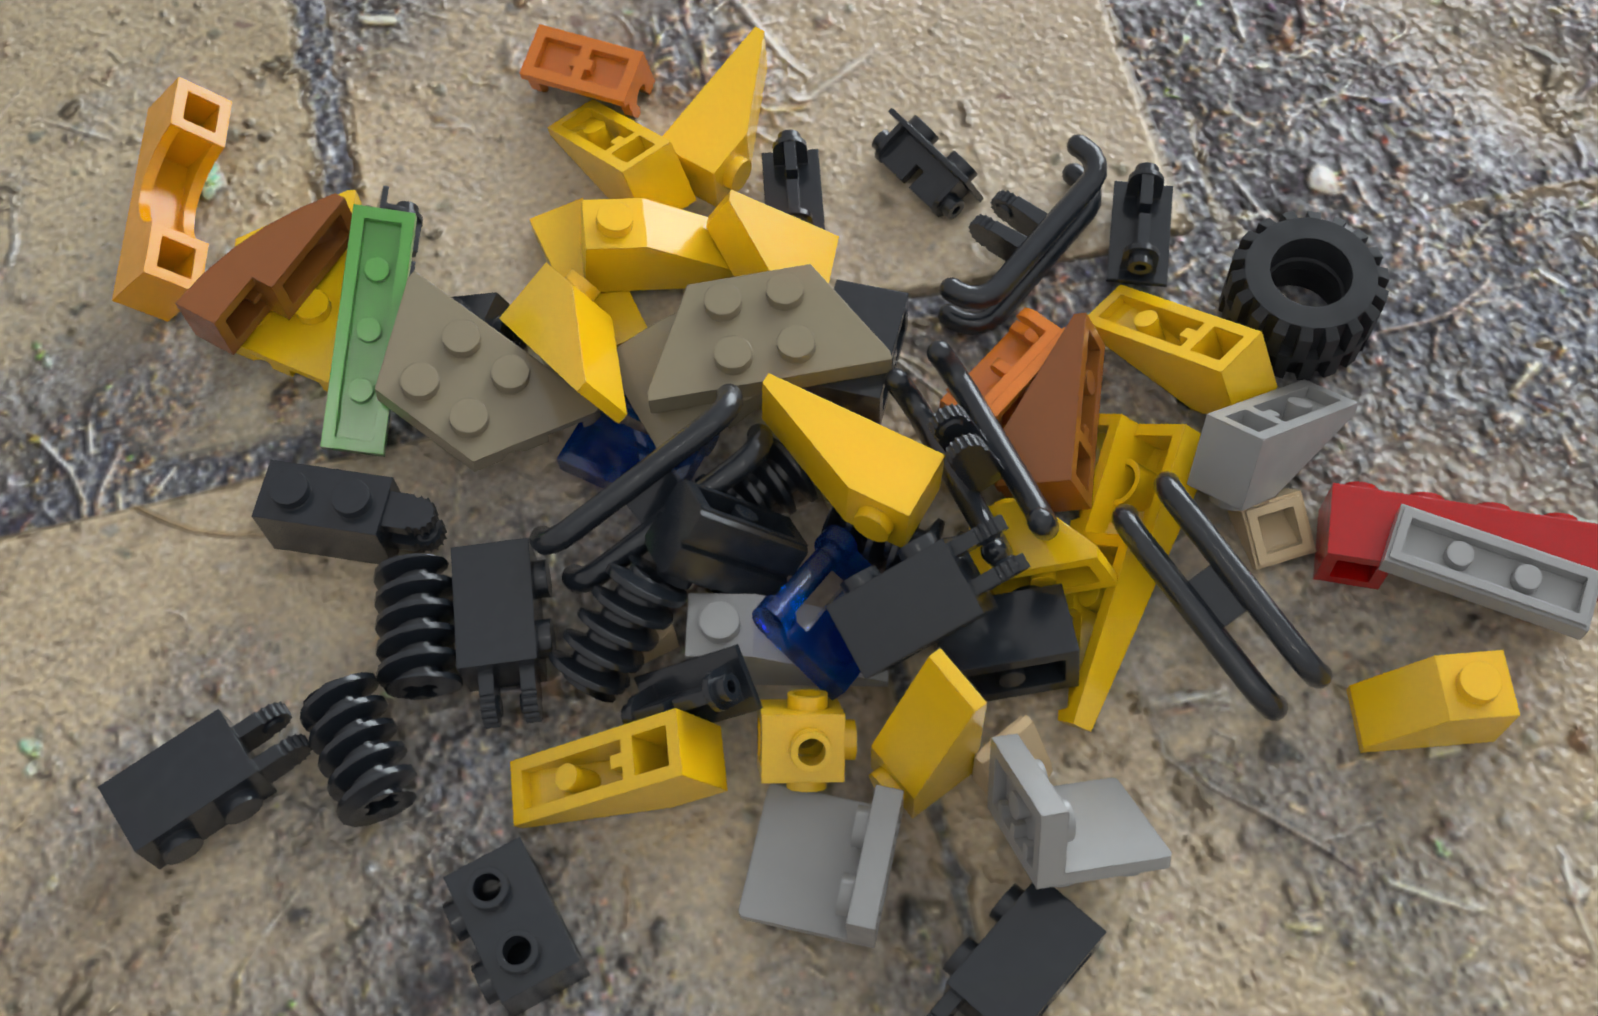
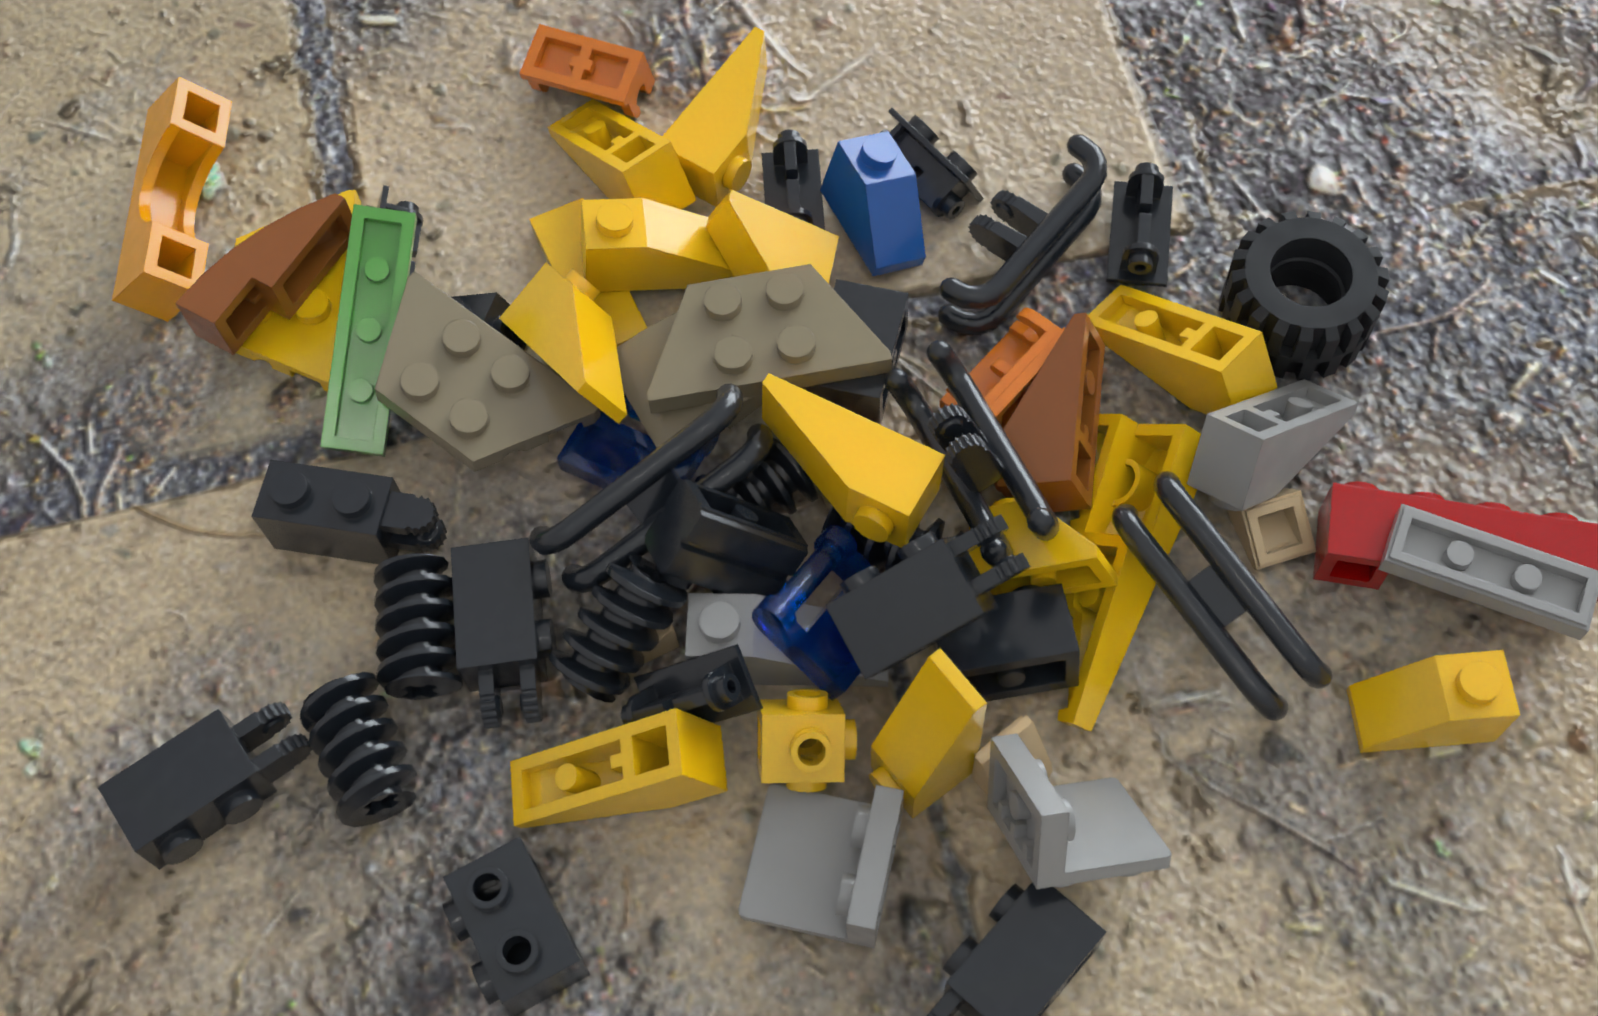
none -> blue slope [820,131,926,276]

